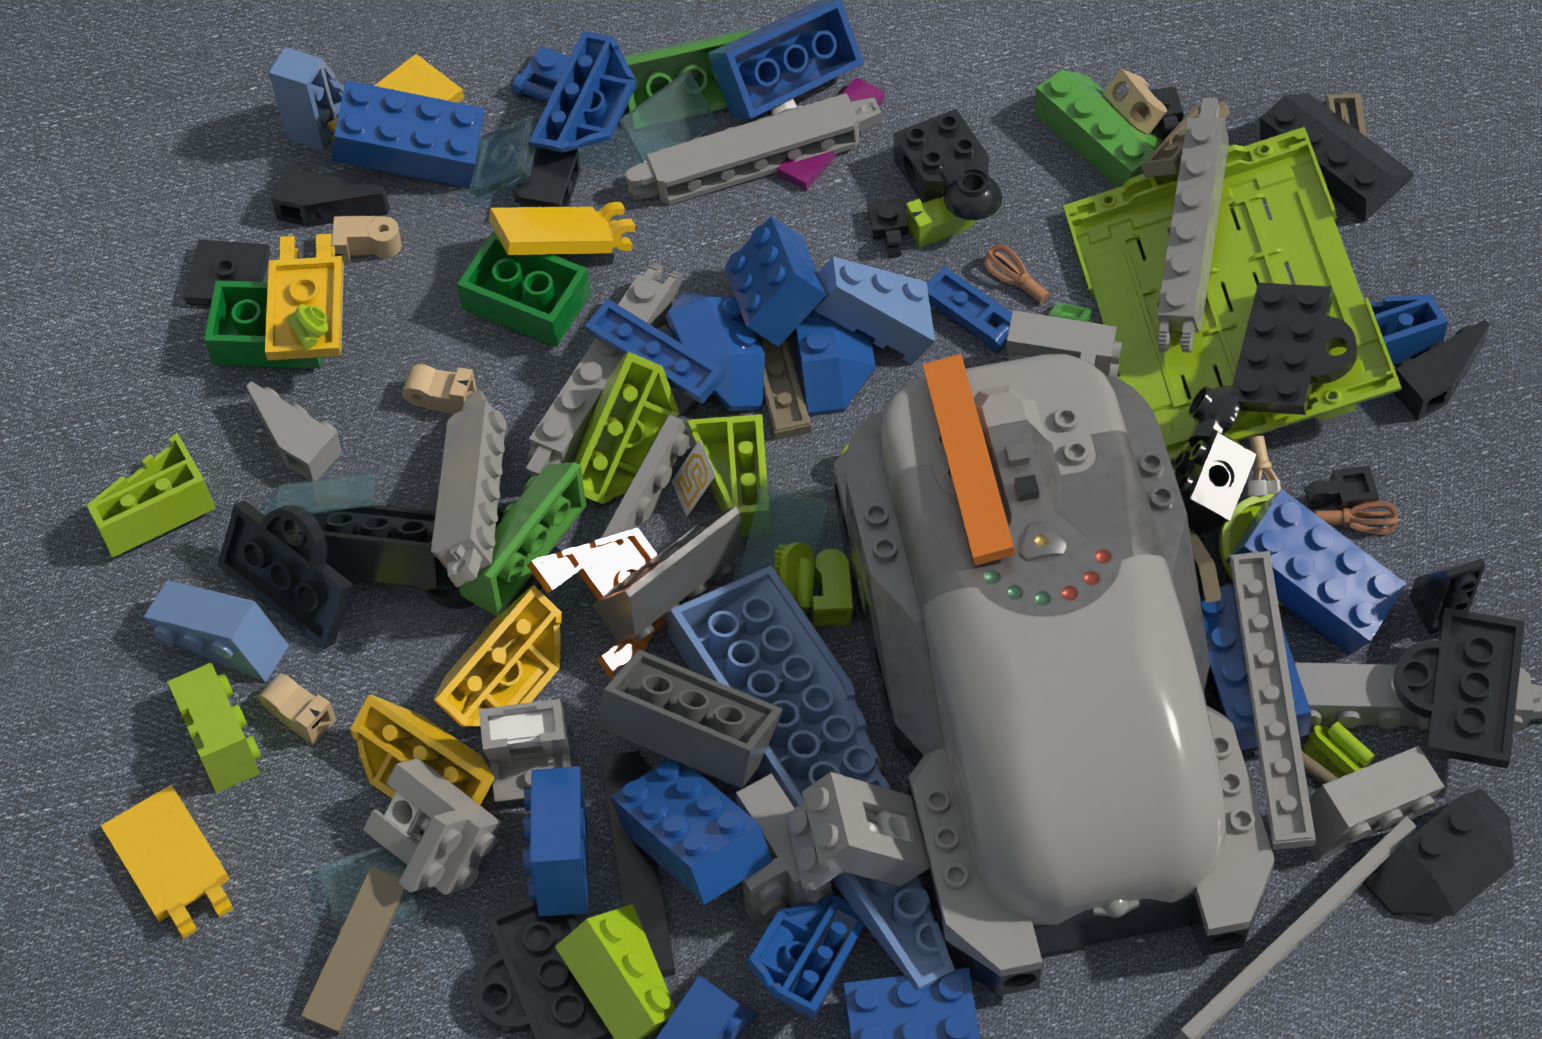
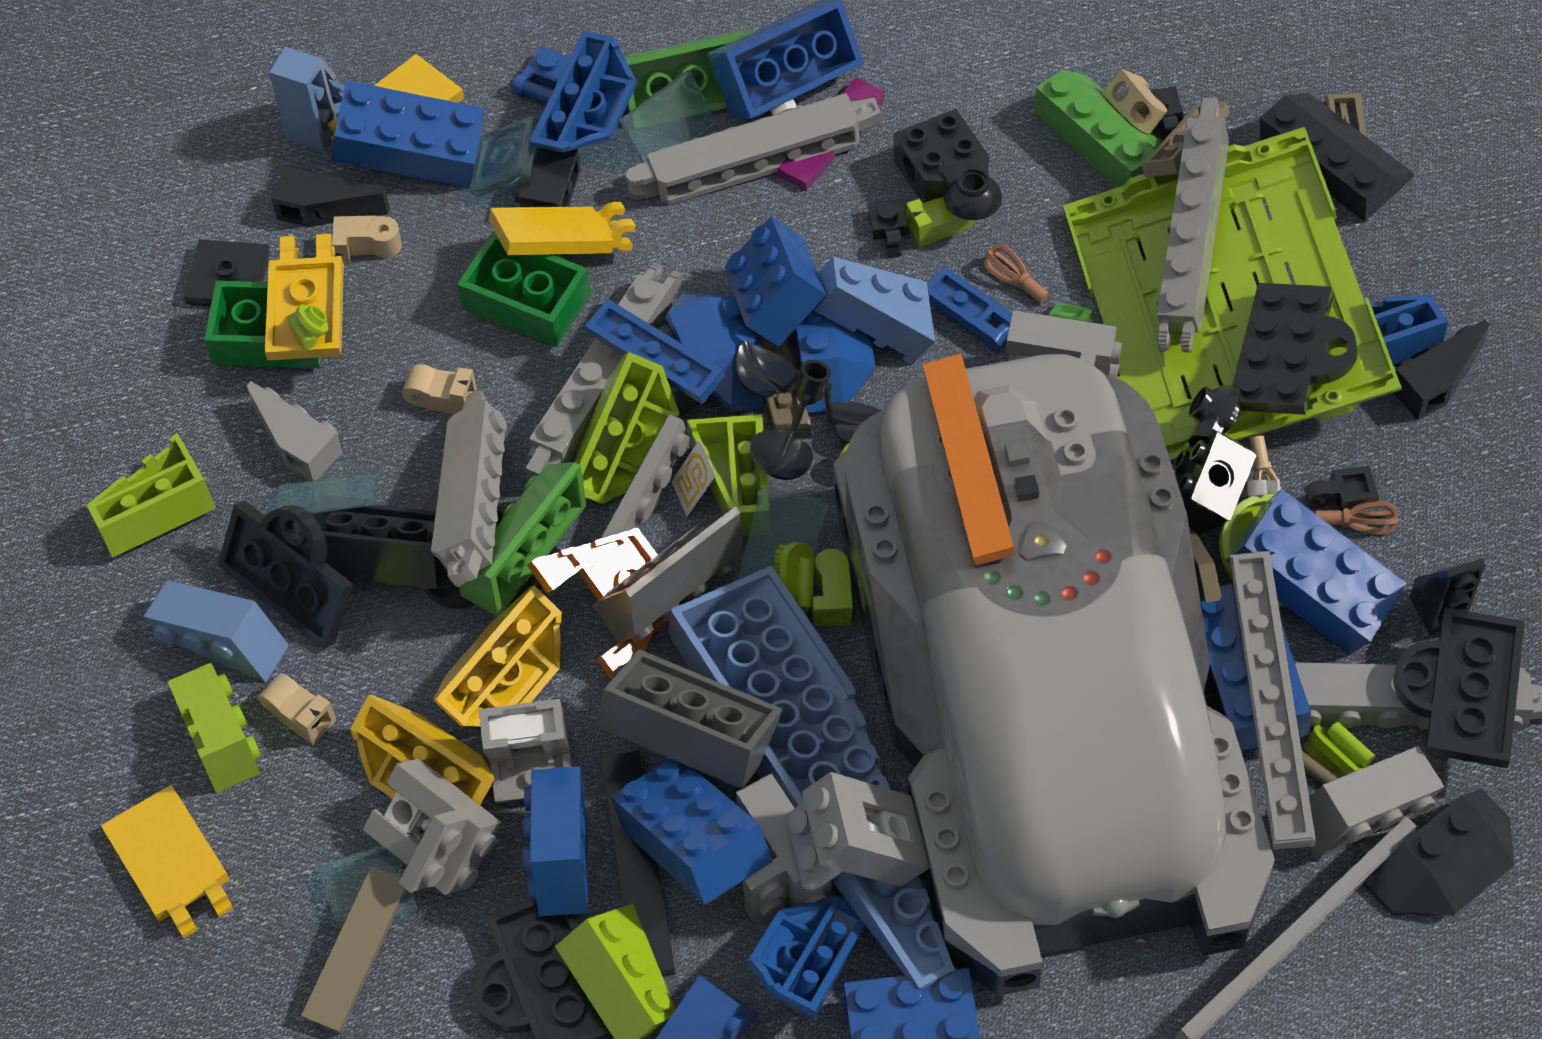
none -> black plant [735,339,882,480]

